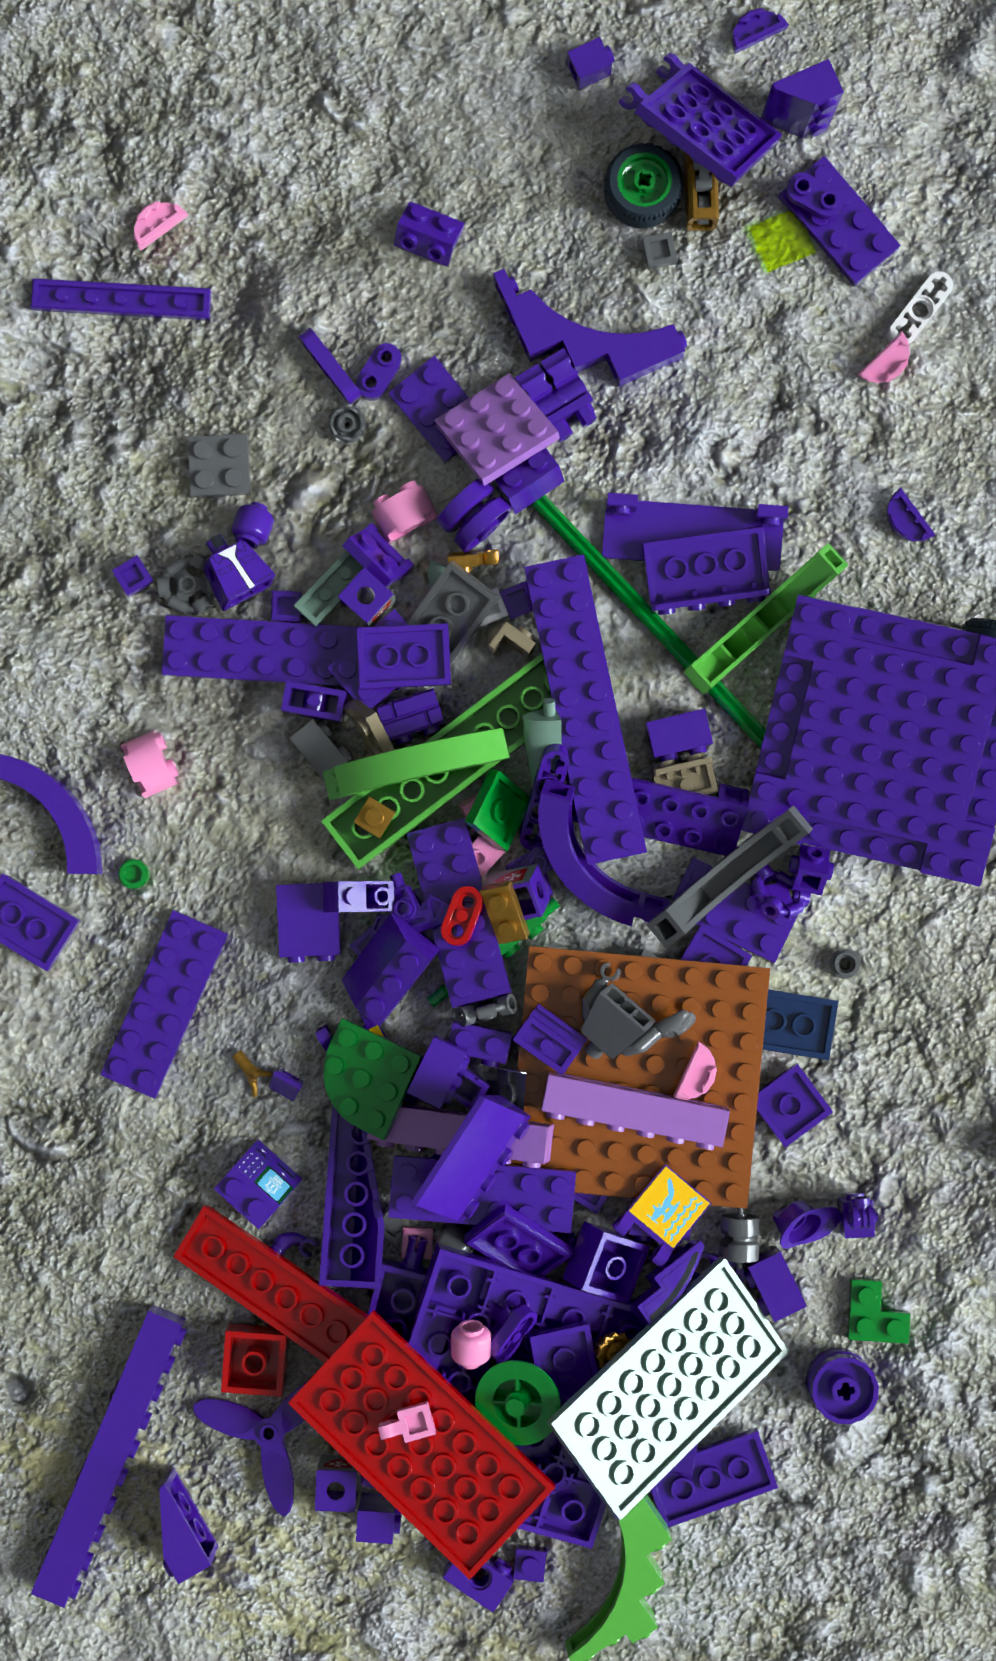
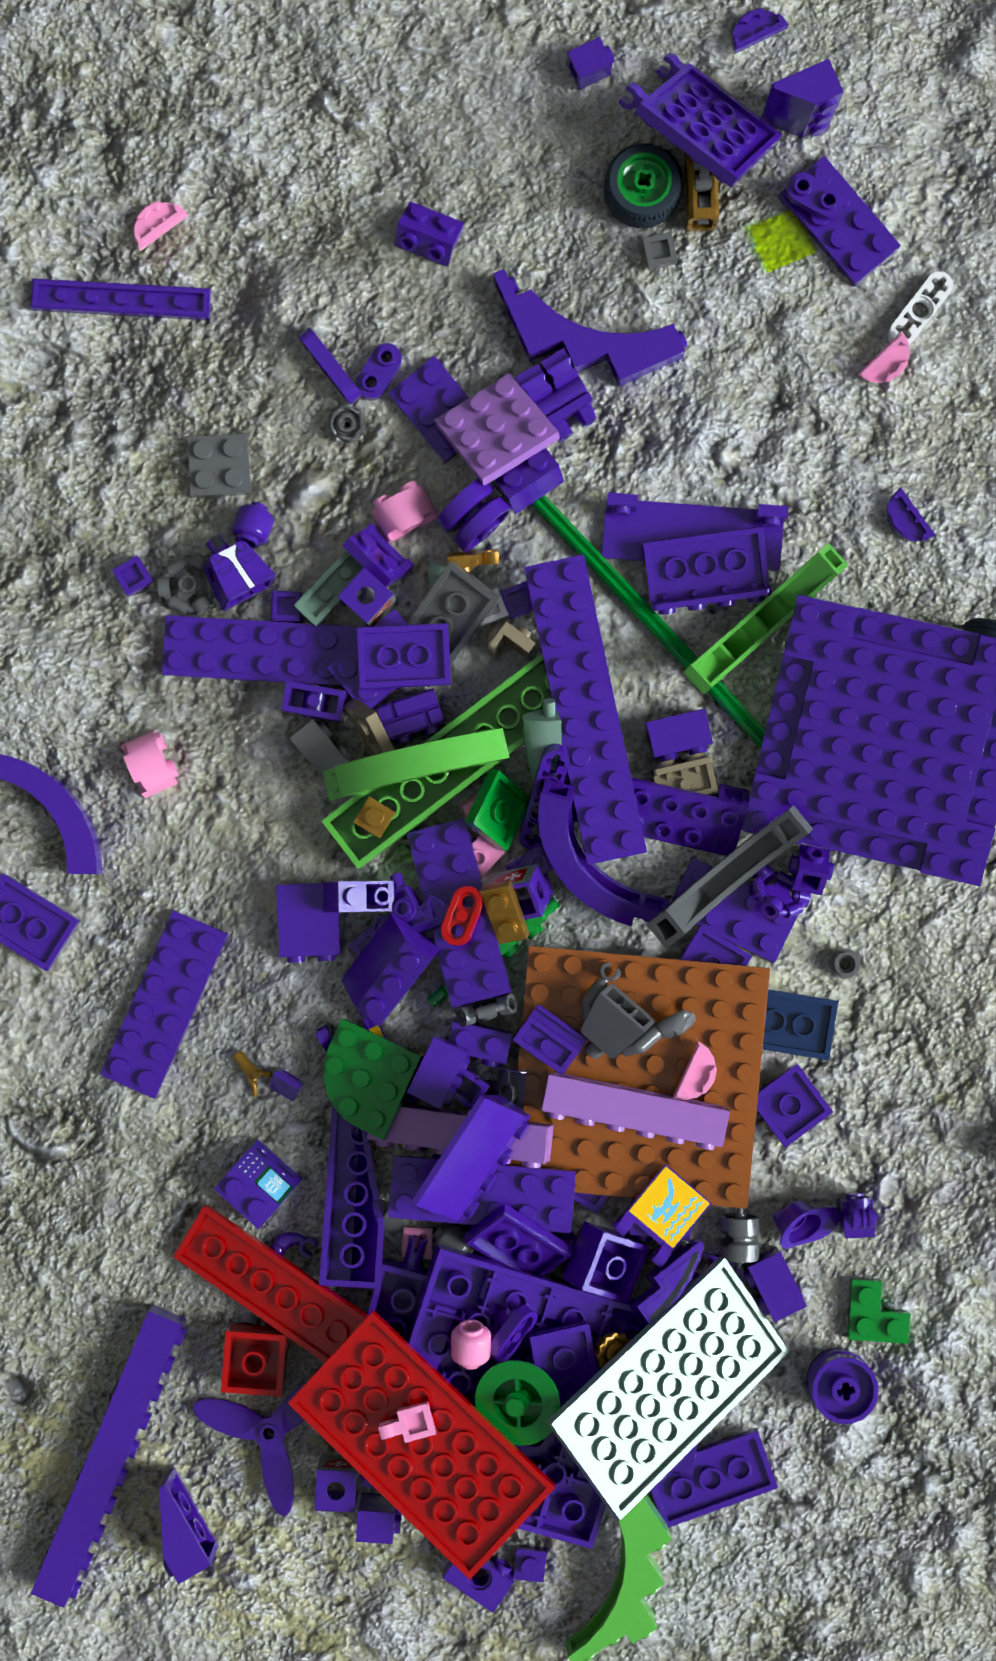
green tile [118,859,150,889] -> none

